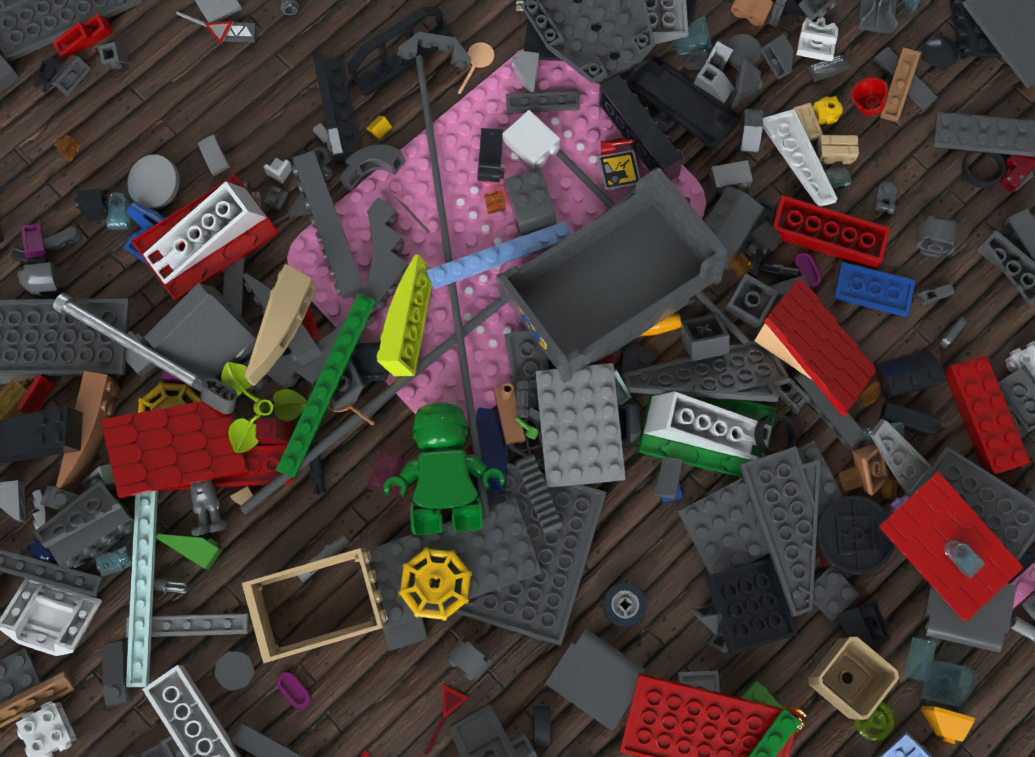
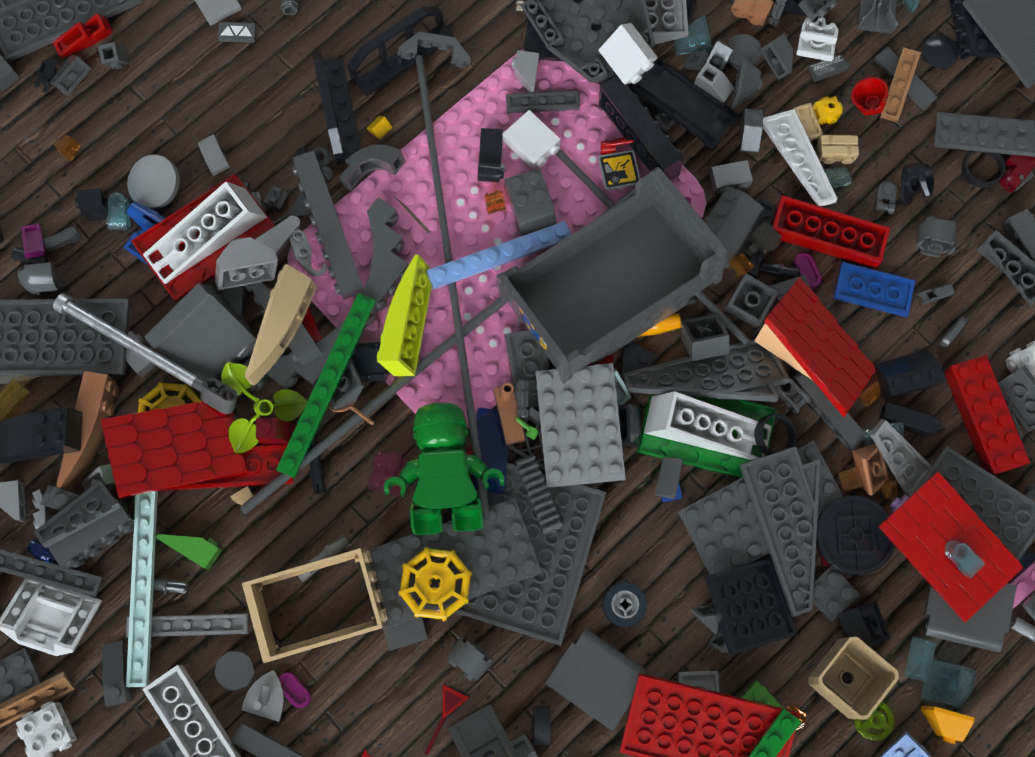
red plate [16,375,56,414] -> none
clear light blue brick [95,547,132,577] -> none
magenta tile [162,371,185,383] -> none
light grey piece [176,11,234,45] -> none
dark grey piece [190,479,228,536] -> none
white panel [264,158,292,184] -> none
light grey bar [313,123,342,155] -> none
light nougat piece [458,42,494,94] -> none
none -> light grey slope [215,216,327,290]
none -> light grey shield [241,670,284,722]
none -> white brick [599,23,658,85]
none -> black helmet [901,163,934,205]

